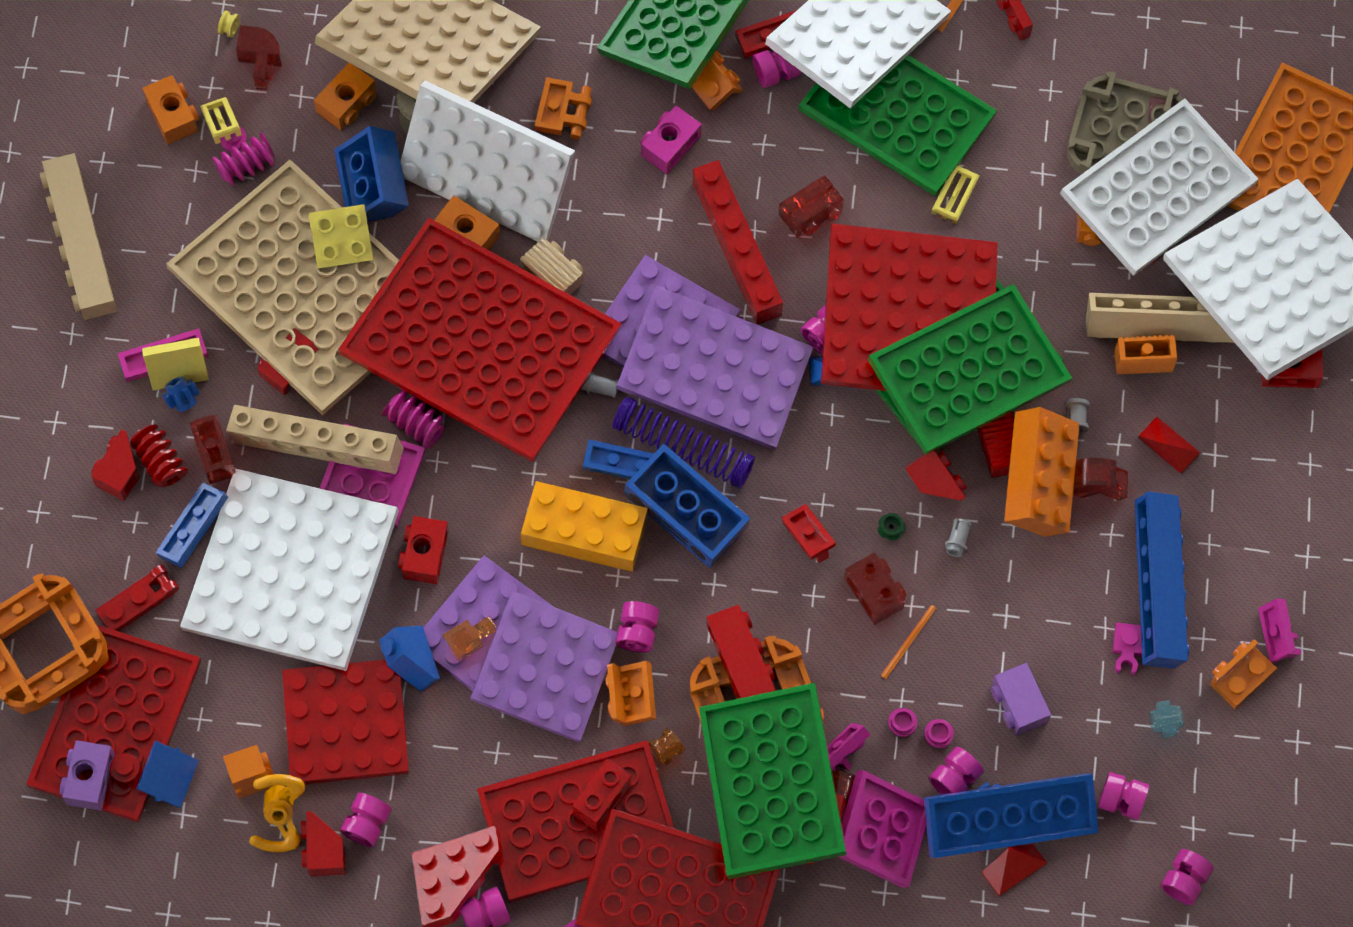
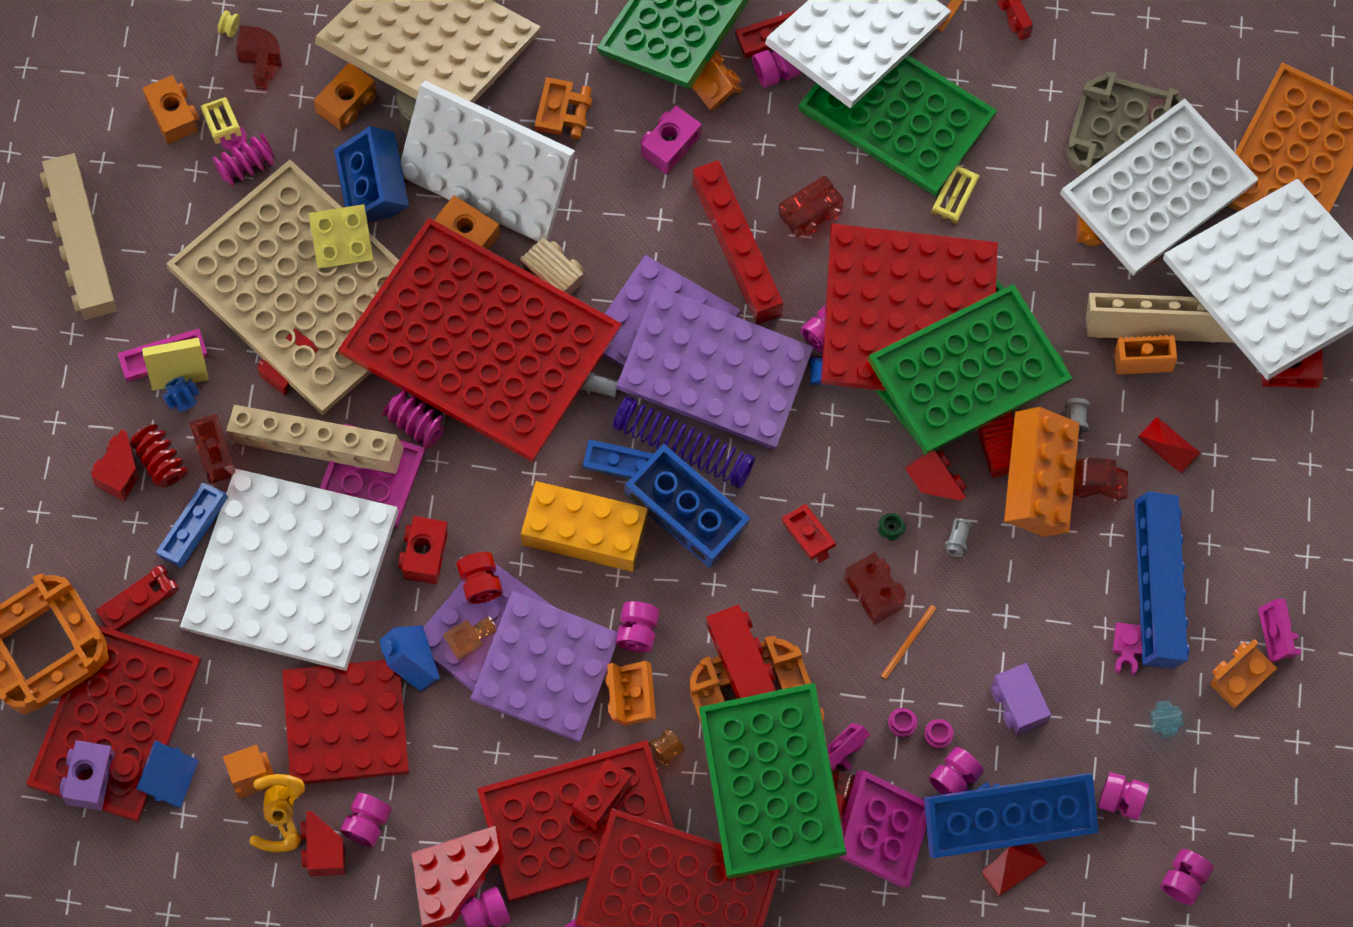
none -> red wheel [456,552,503,604]

